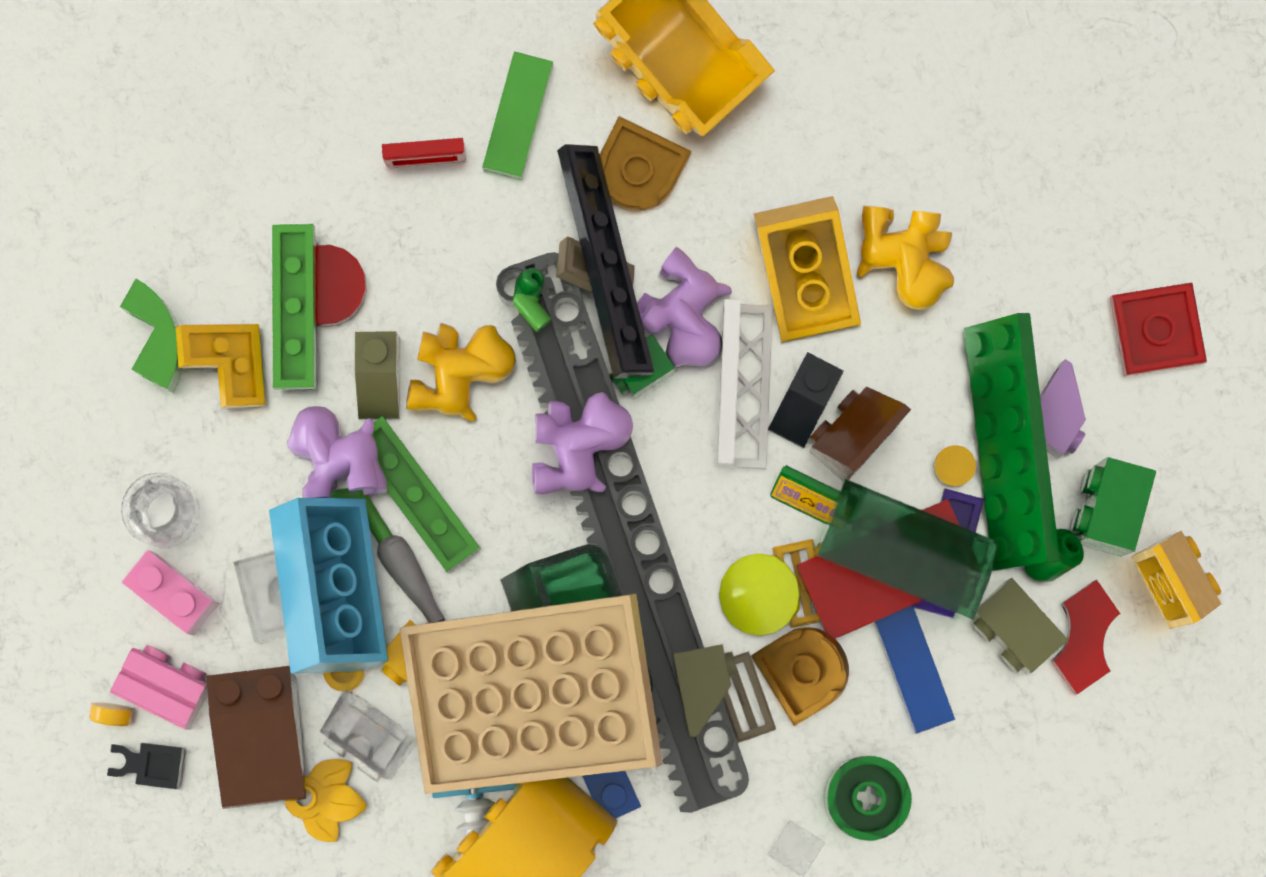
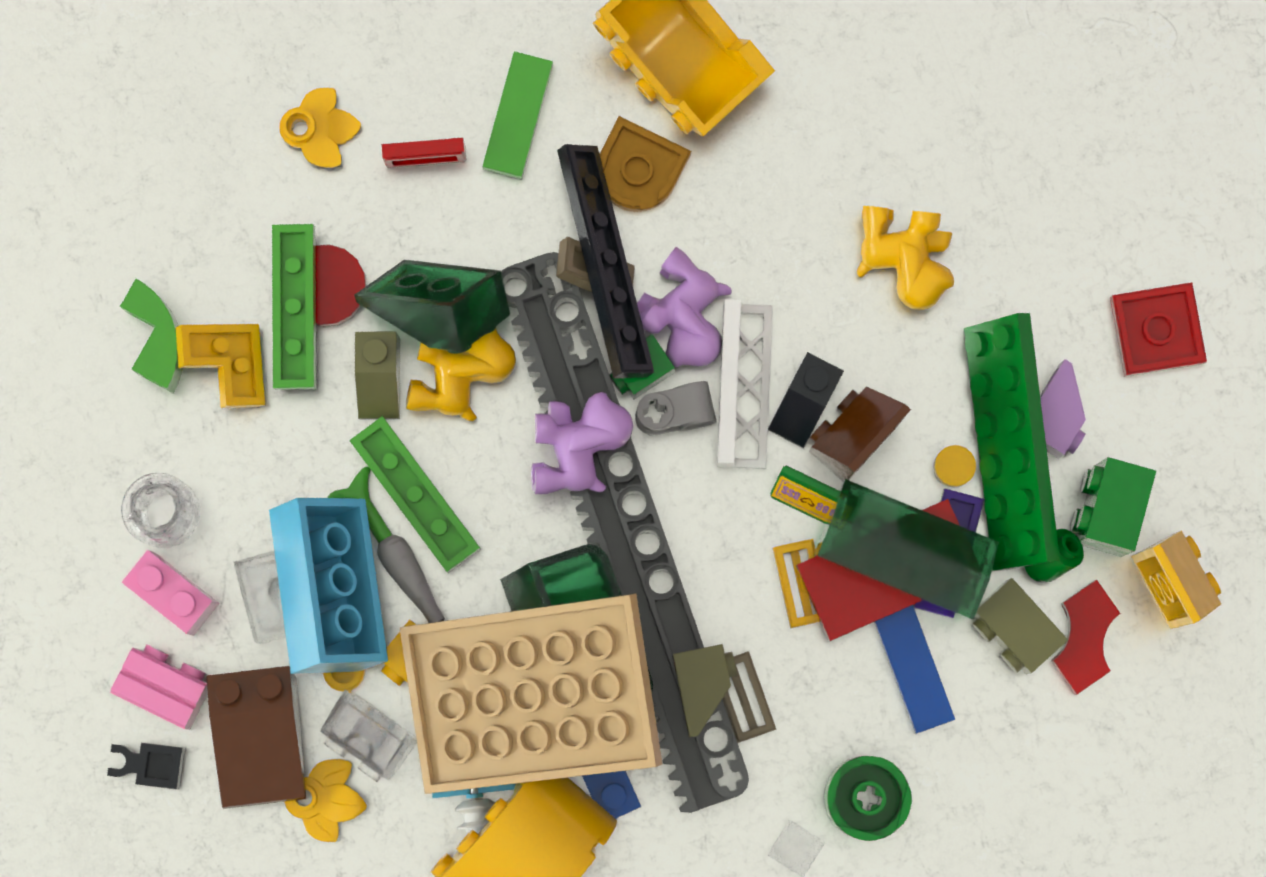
yellow tile [89,703,133,726] -> none
lavender animal [287,406,388,498] -> none
arm [513,268,552,332] -> none
neon yellow dish [719,553,800,636] -> none
pearl gold tile [751,627,849,726] -> none
yellow slope [753,196,861,342] -> none
none -> yellow plate [279,88,361,168]
none -> clear green slope [354,259,510,354]
none -> light grey piece [635,381,717,435]

